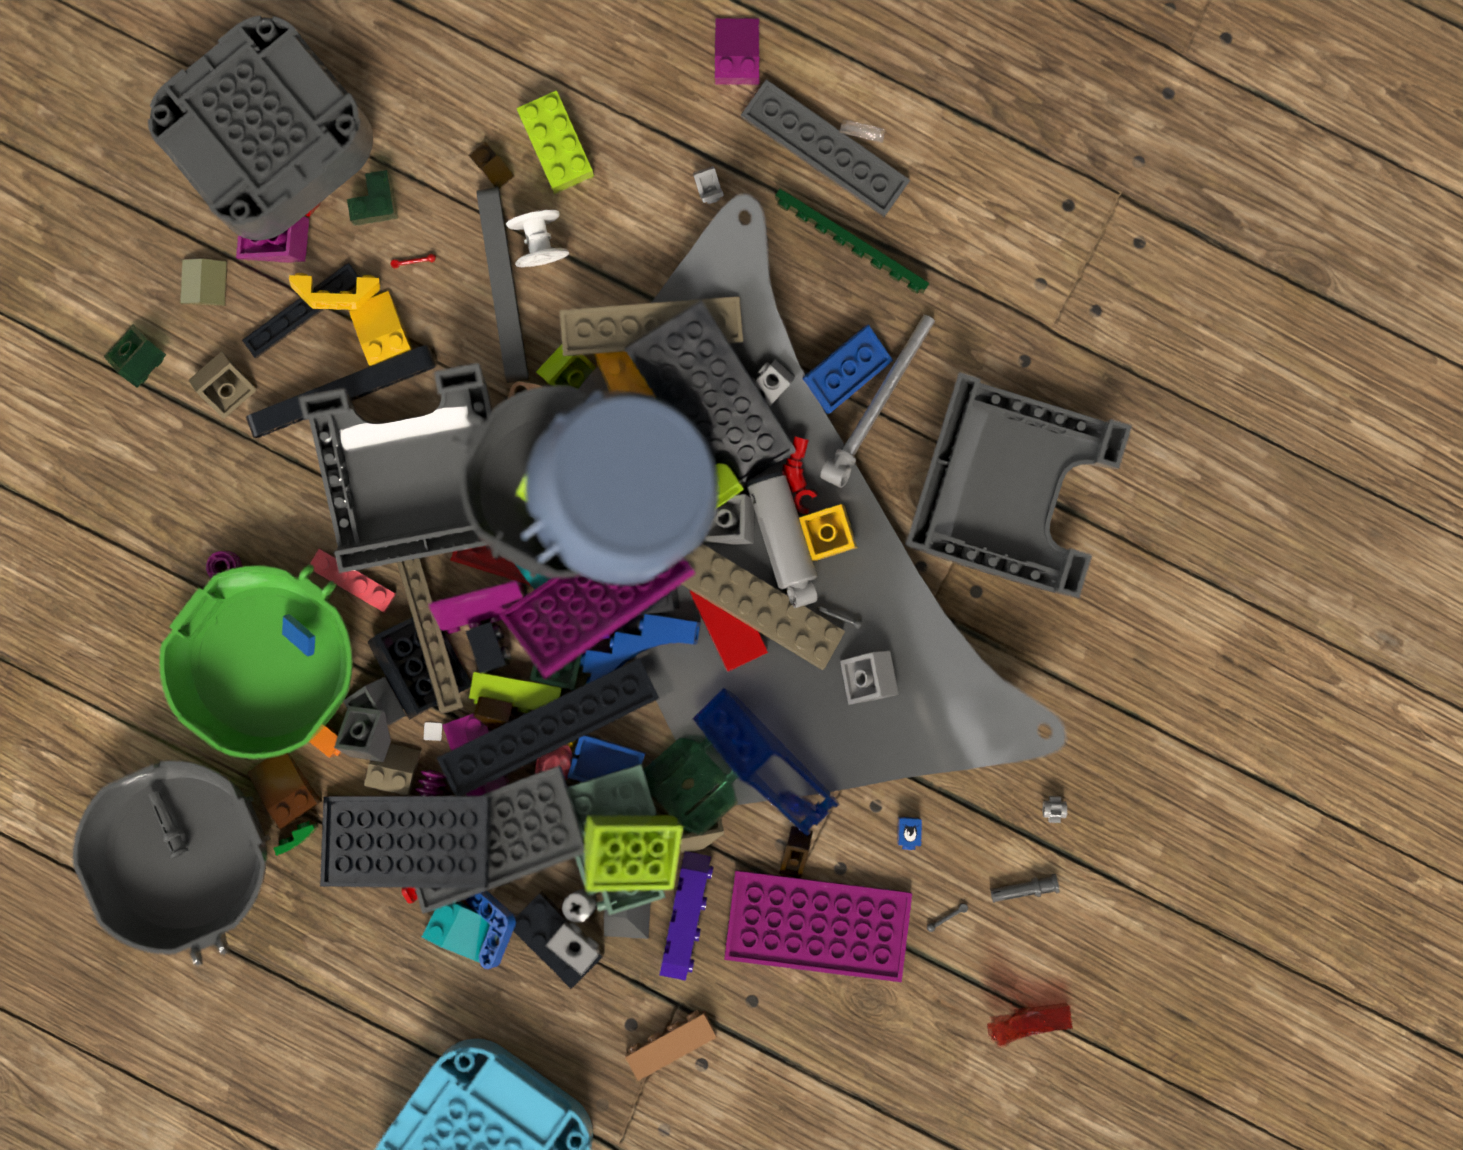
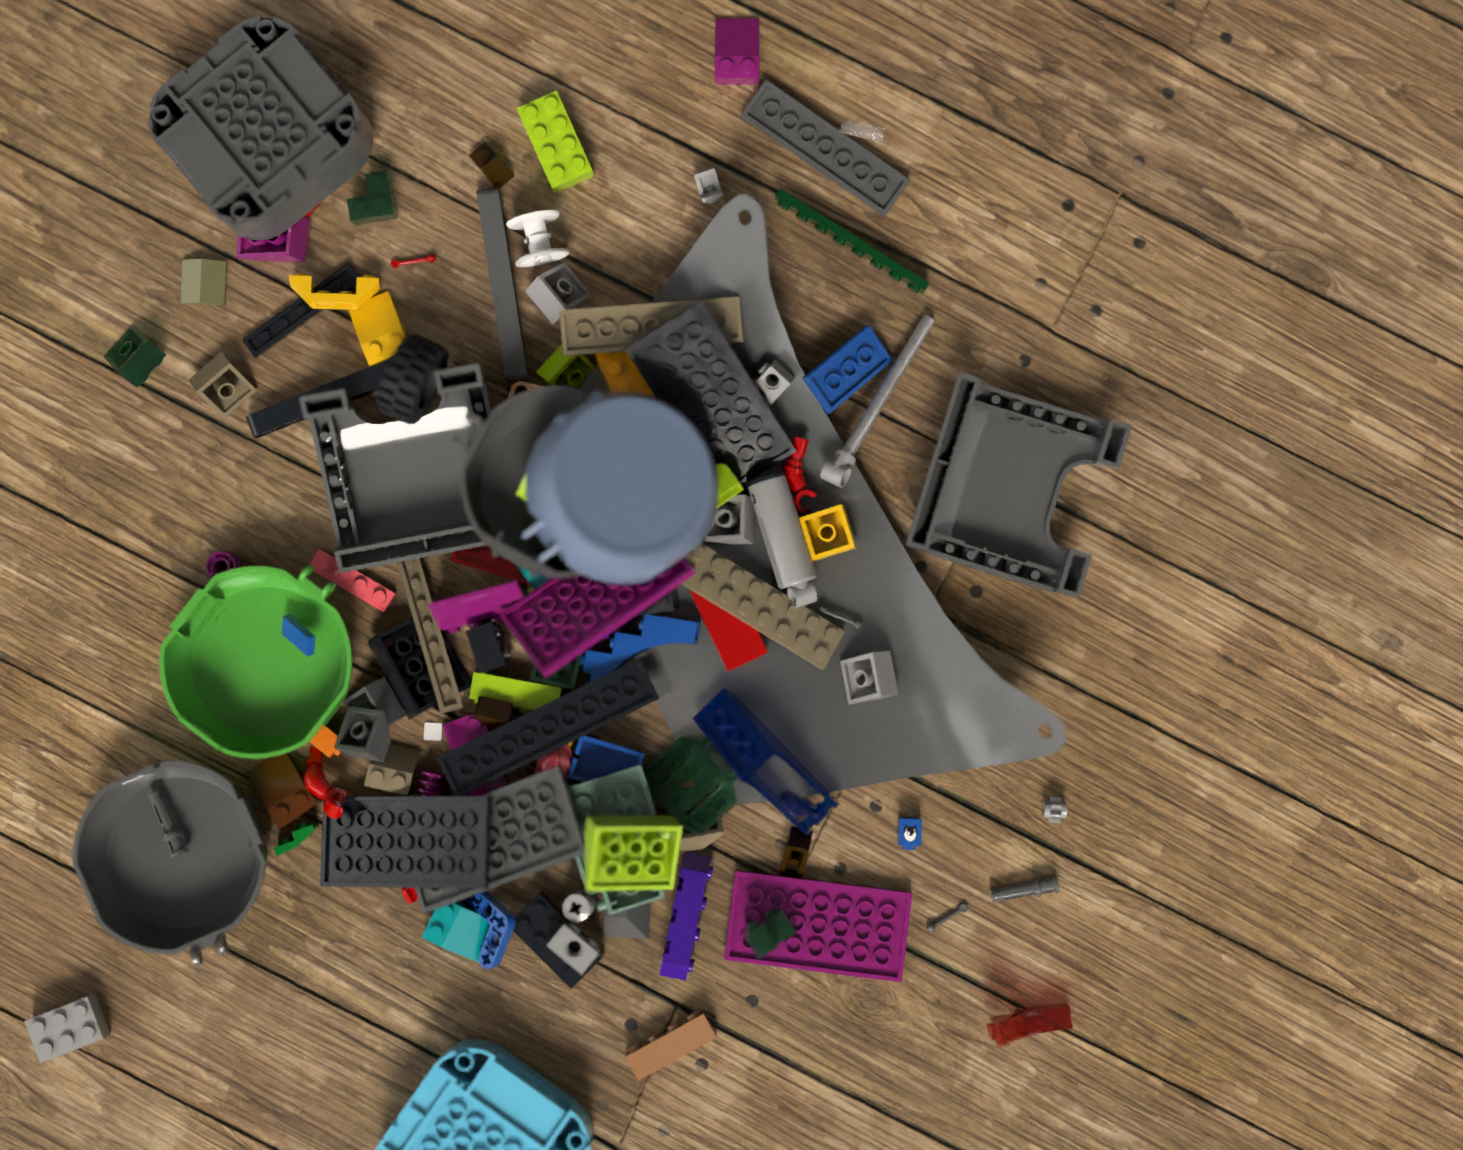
none -> light grey brick [24,993,111,1063]
none -> red piece [304,747,347,819]
none -> black tyre [376,334,449,425]
none -> light grey slope [525,262,592,325]
none -> clear green brick [744,907,797,960]

